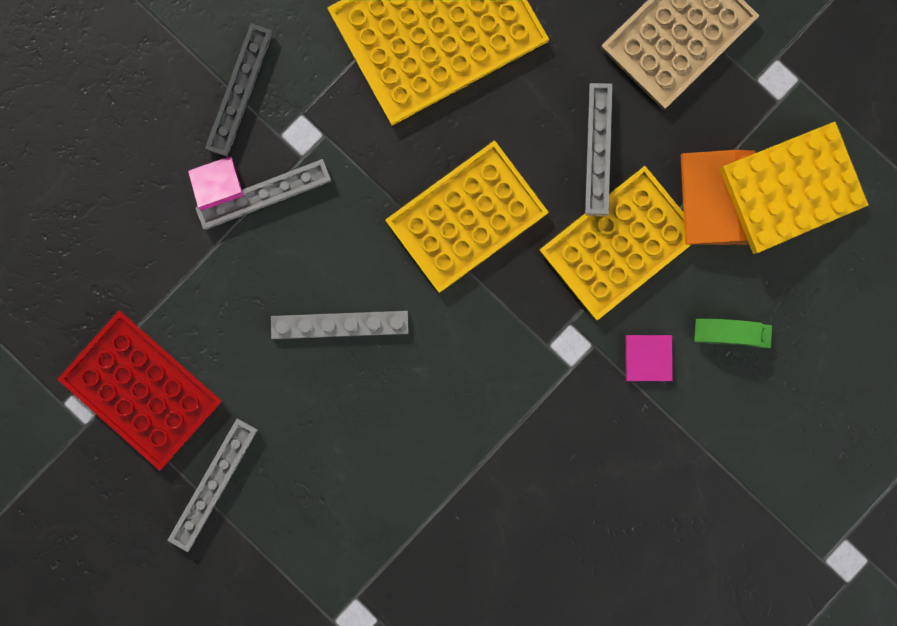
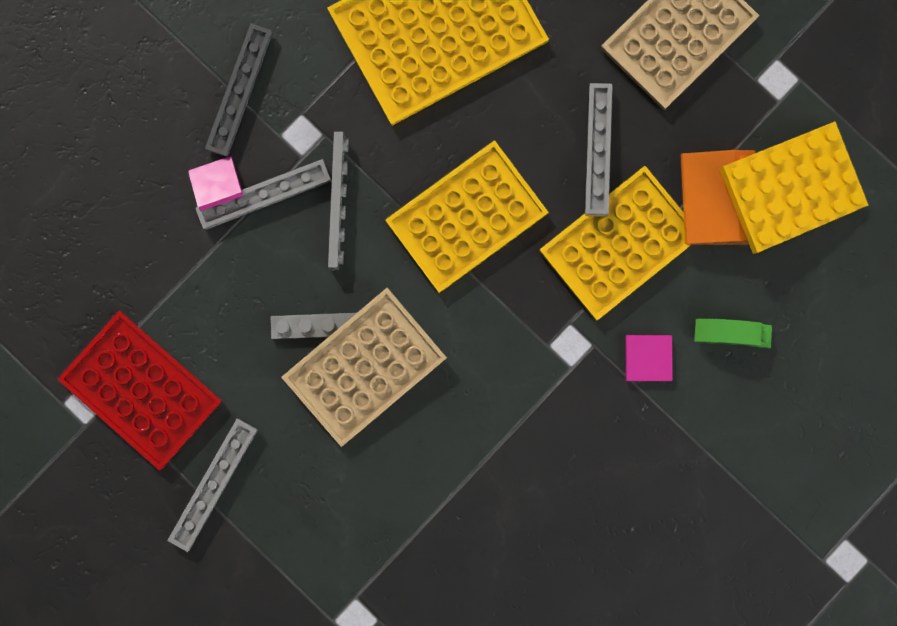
none -> tan plate [281,287,447,447]
none -> light grey plate [328,132,349,270]

